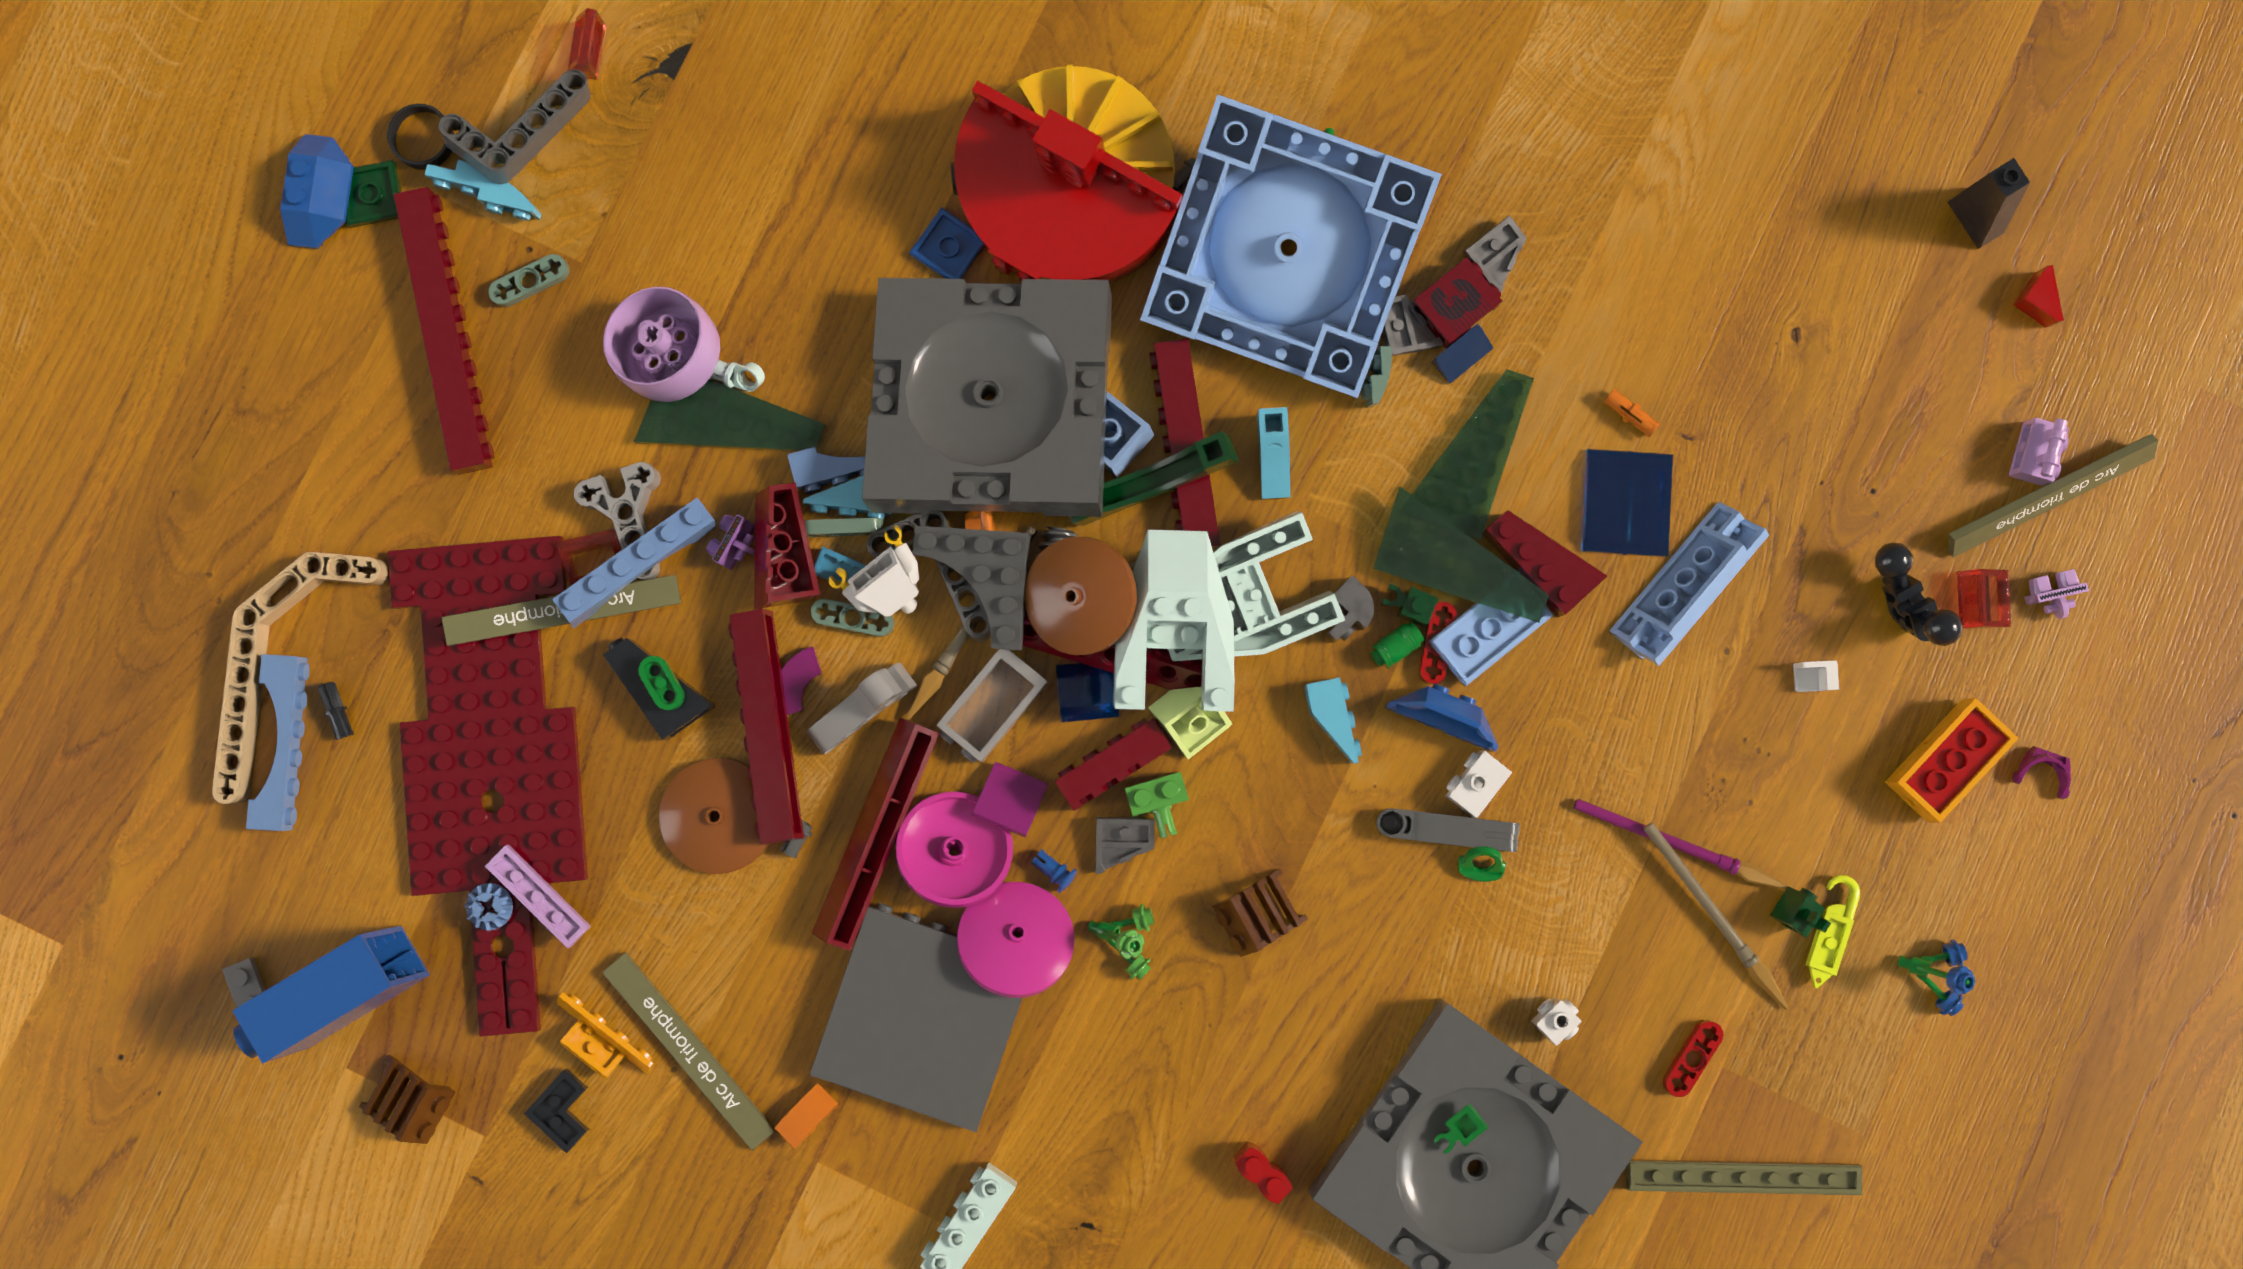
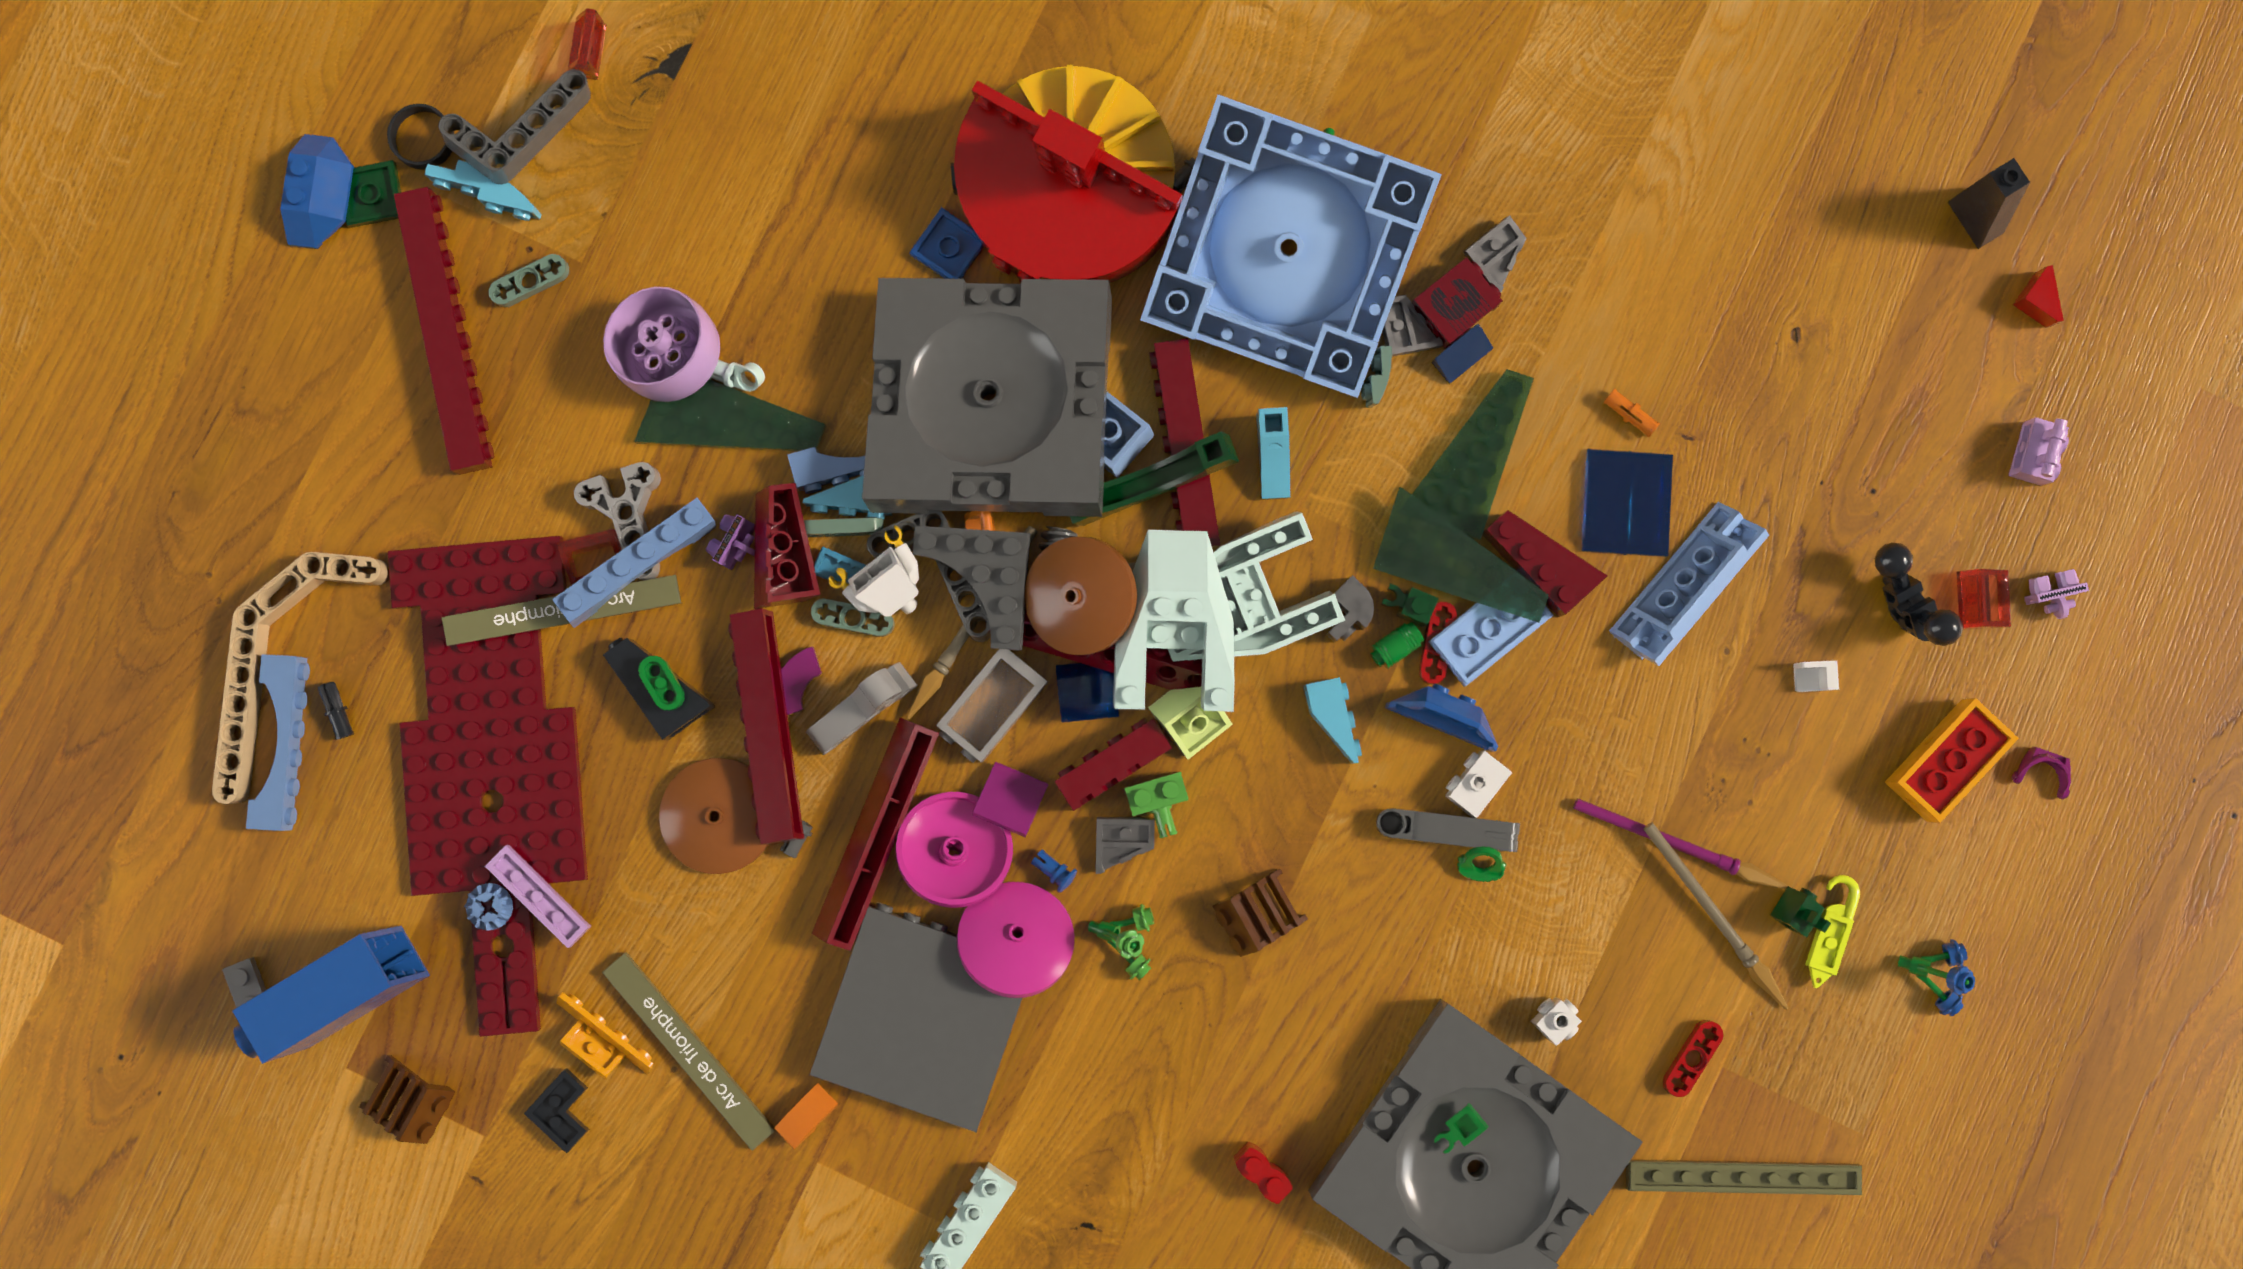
olive tile [1947,434,2158,557] -> none

